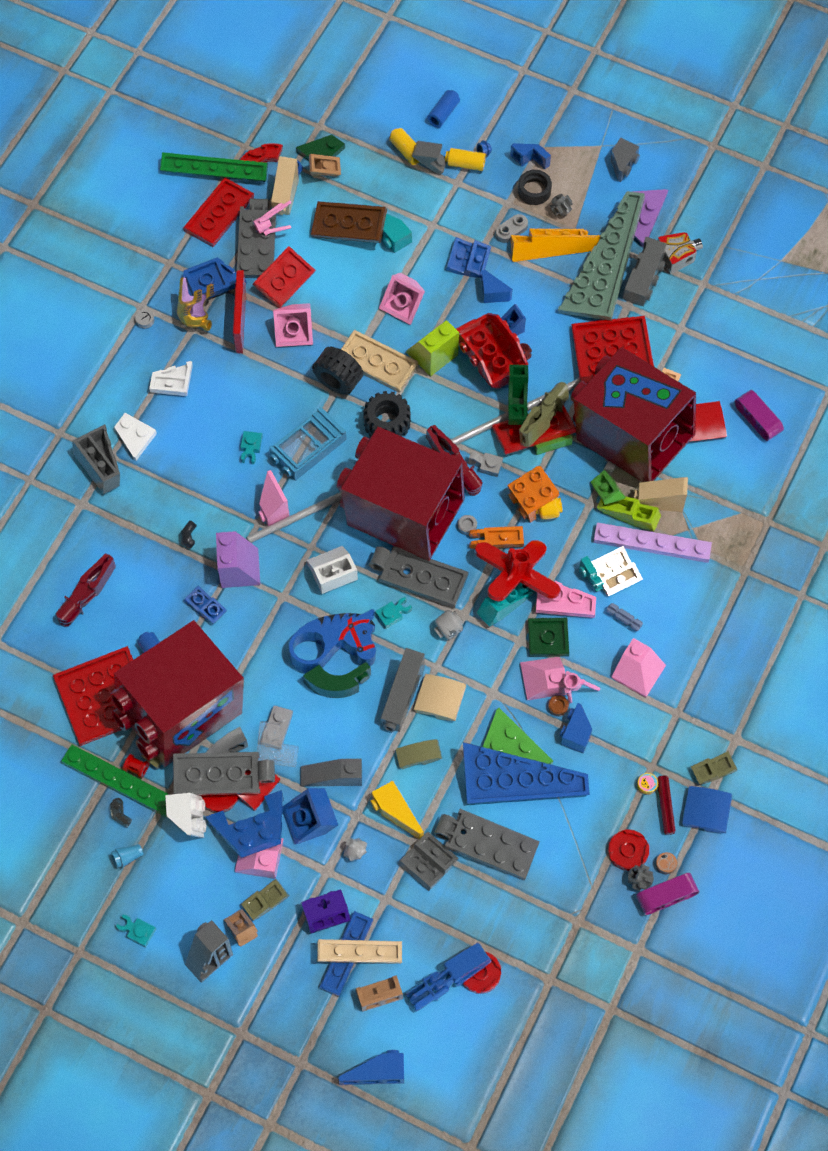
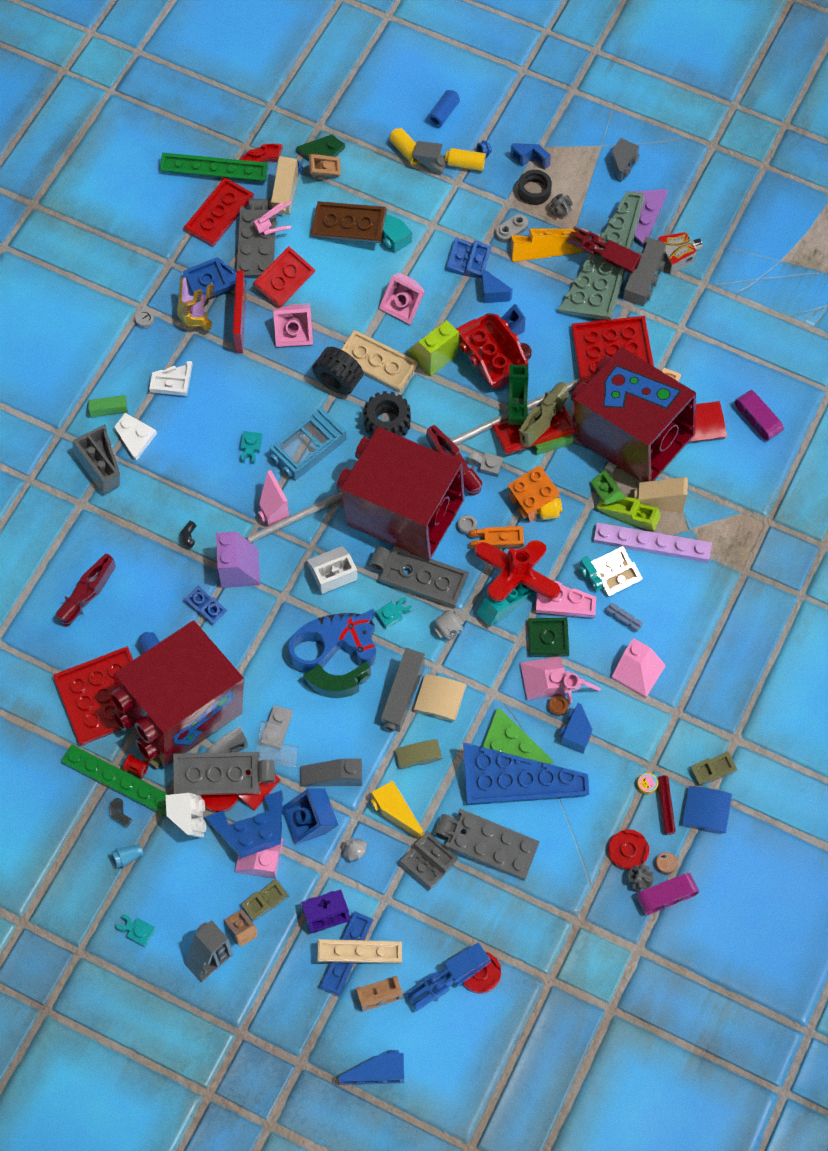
none -> bright green slope [89,395,128,417]
none -> dark red arm [566,226,642,274]

